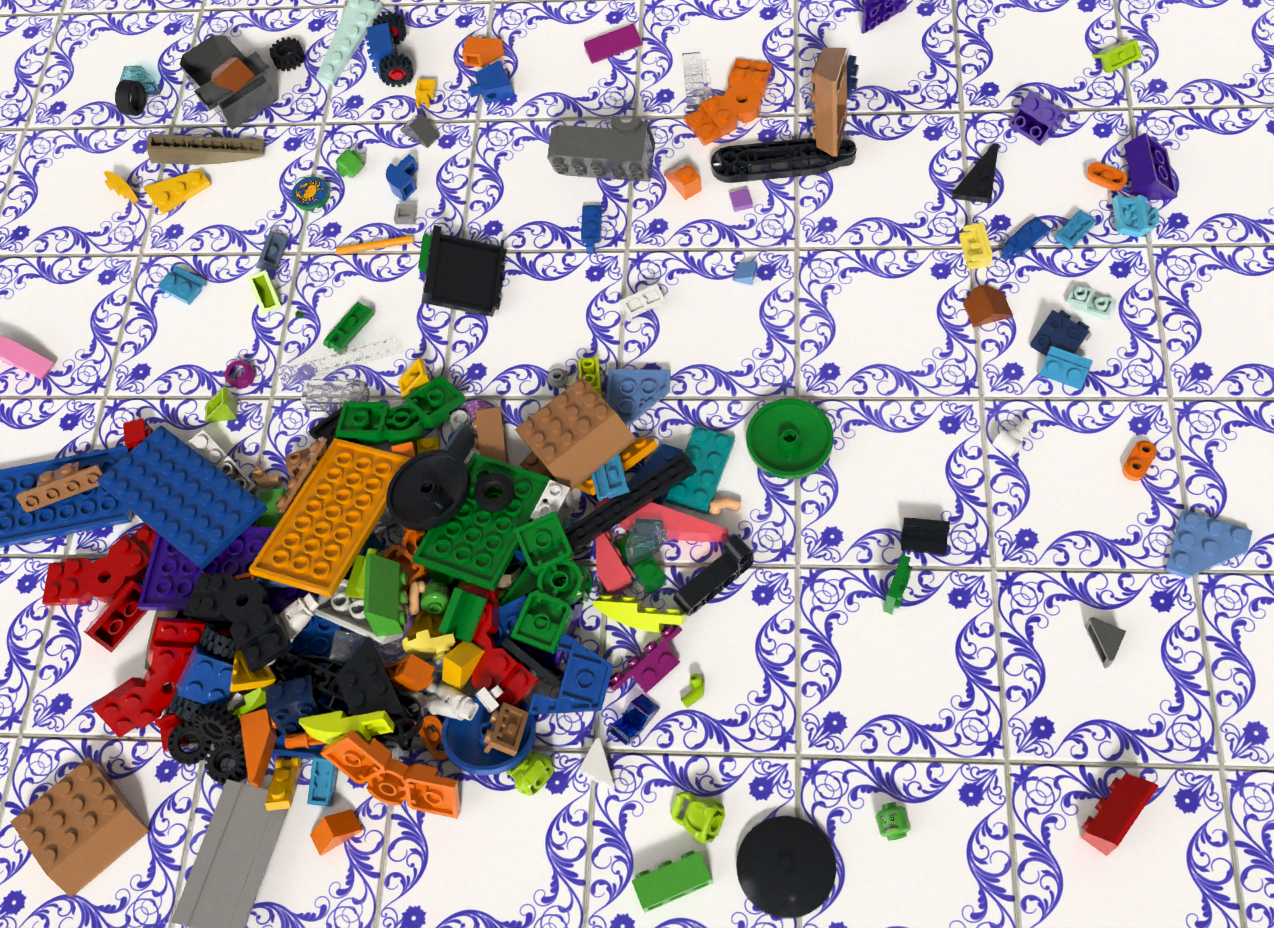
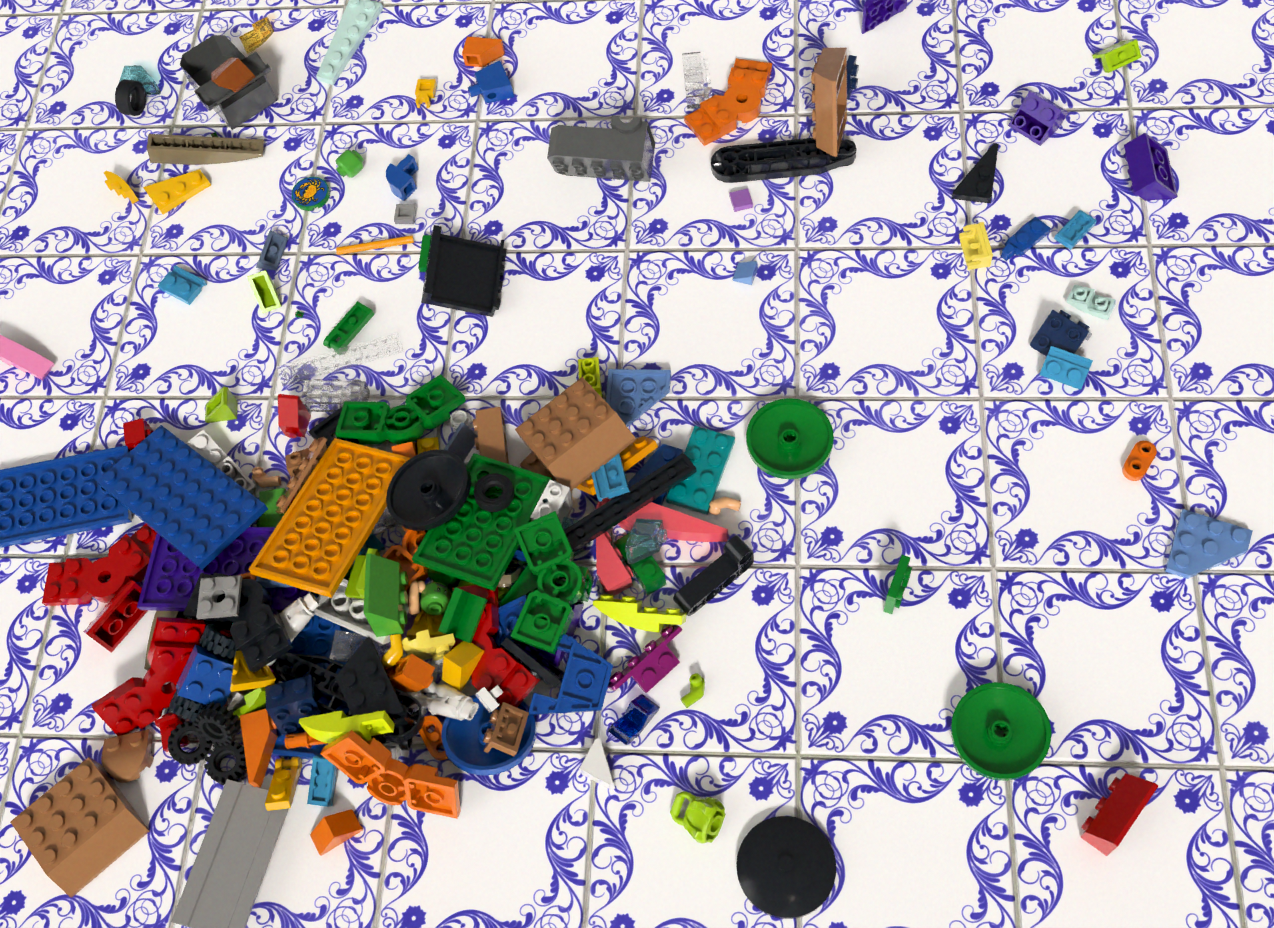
medium nougat bracket [16,462,103,512] -> none
magenta piece [224,359,256,389] -> none
black tyre [269,37,305,72] -> none
brick [365,11,414,87] -> none
yellow slope [398,358,431,398] -> none
dark grey slope [400,113,440,149] -> none
medium lavender tile [464,399,489,421] -> none
lime piece [505,751,555,796] -> none
light grey plate [547,368,568,388] -> none
blue hinge [581,205,603,254] -> none
magenta slope [584,24,642,64] -> none
white hinge [620,284,666,322] -> none
bright green brick [632,850,713,913] -> none
orange slope [664,164,701,200] -> none
bright green head [875,802,911,841] -> none
black panel [901,517,950,555] -> none
dark orange slope [963,285,1013,328] -> none
white pin [992,418,1033,458] -> none
dark grey slope [1085,617,1126,669] -> none
orange plate [1086,162,1127,191] -> none
medium azure slope [1112,195,1159,237] -> none
none -> medium nougat slope [101,729,154,783]
none -> light grey piece [196,575,242,619]
none -> clear yellow slope [239,17,274,54]
none -> slope [278,394,311,438]
none -> yellow arm [382,634,403,667]
none -> green dish [950,682,1051,781]

